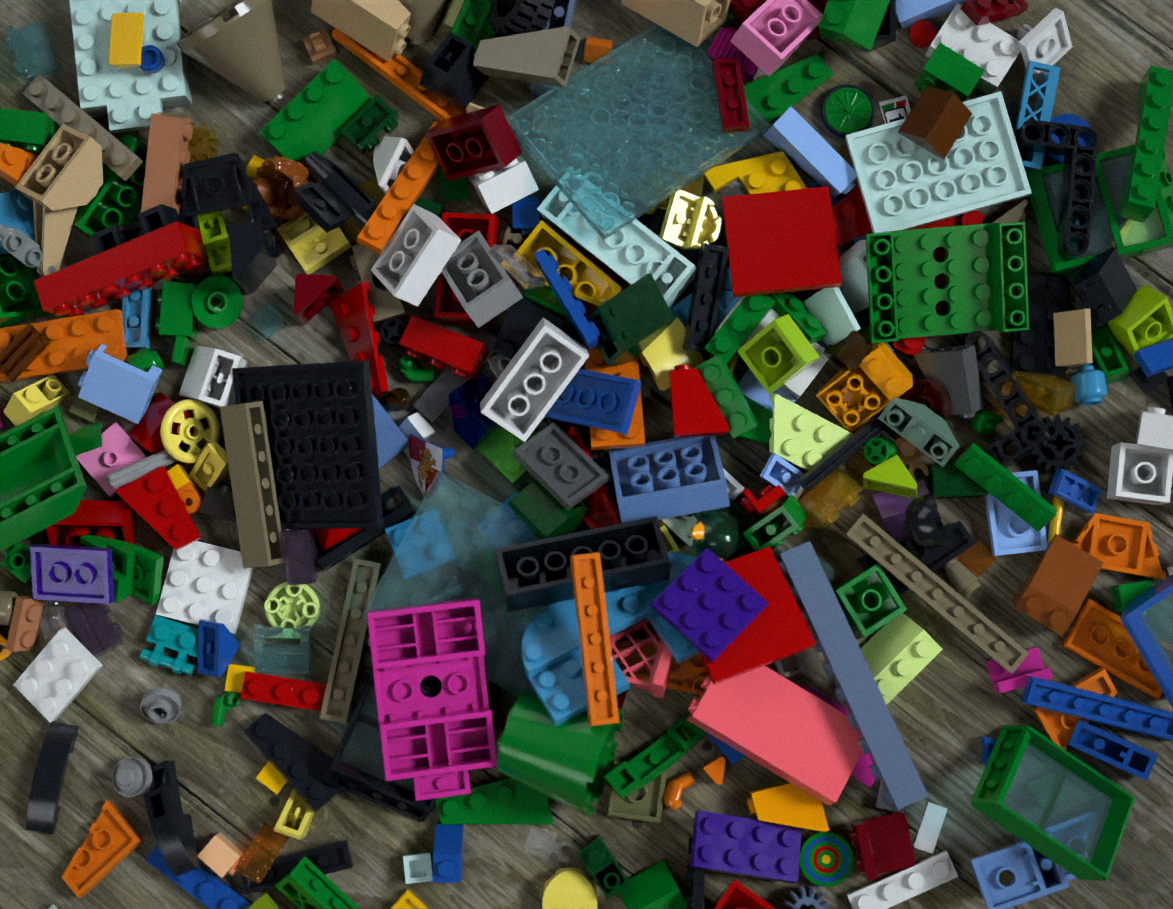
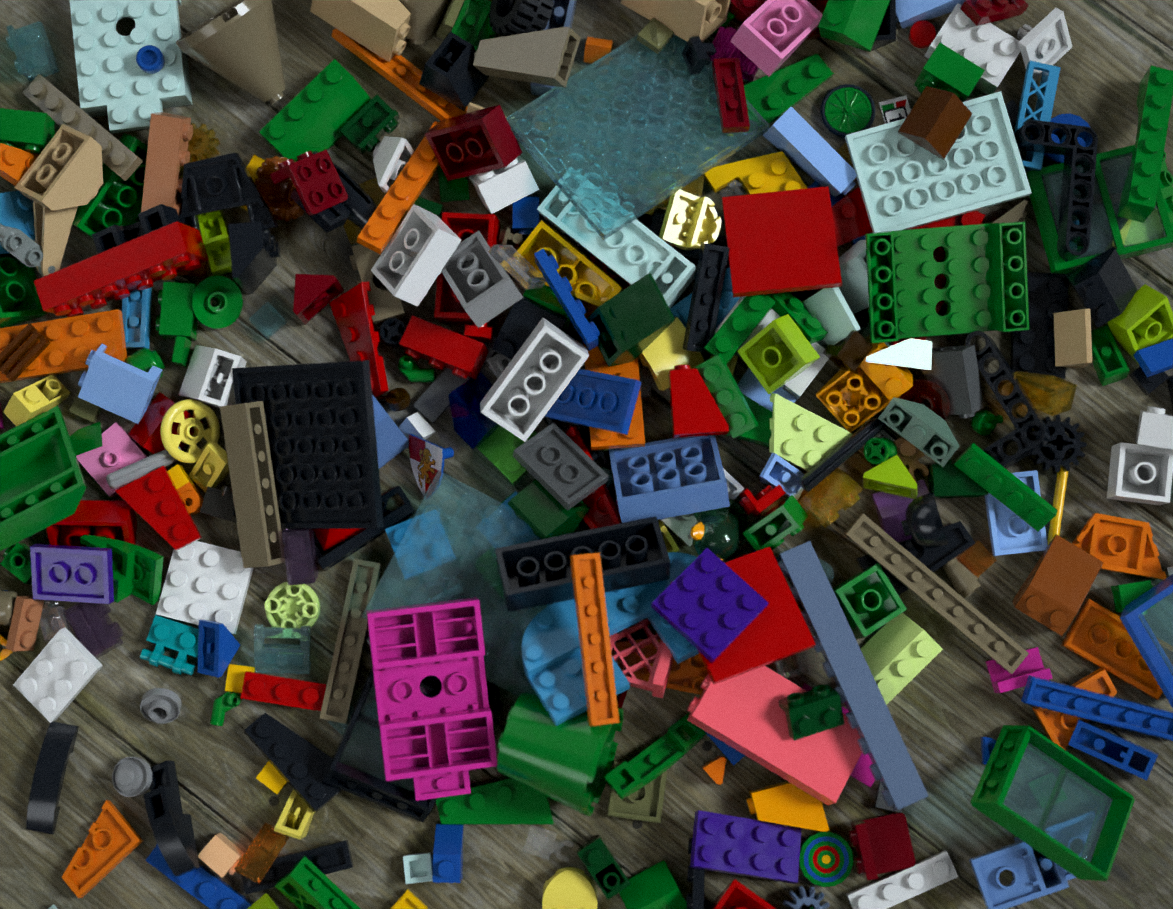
yellow slope [108,12,144,70] -> none
light yellow slope [277,212,352,274] -> none
medium nougat tile [302,28,338,65] -> none
orange arm [664,771,695,810] -> none
white sticker [913,802,947,854] -> none
blue plate [1048,468,1102,514] -> none
dark azure head [1070,365,1107,406] -> none
none -> dark red bracket [270,149,348,216]
none -> red plate [464,322,493,343]
none -> olive tile [637,18,674,54]
none -> black tile [681,36,717,75]
none -> dark green bracket [779,685,844,741]
none -> sticker [866,338,932,370]

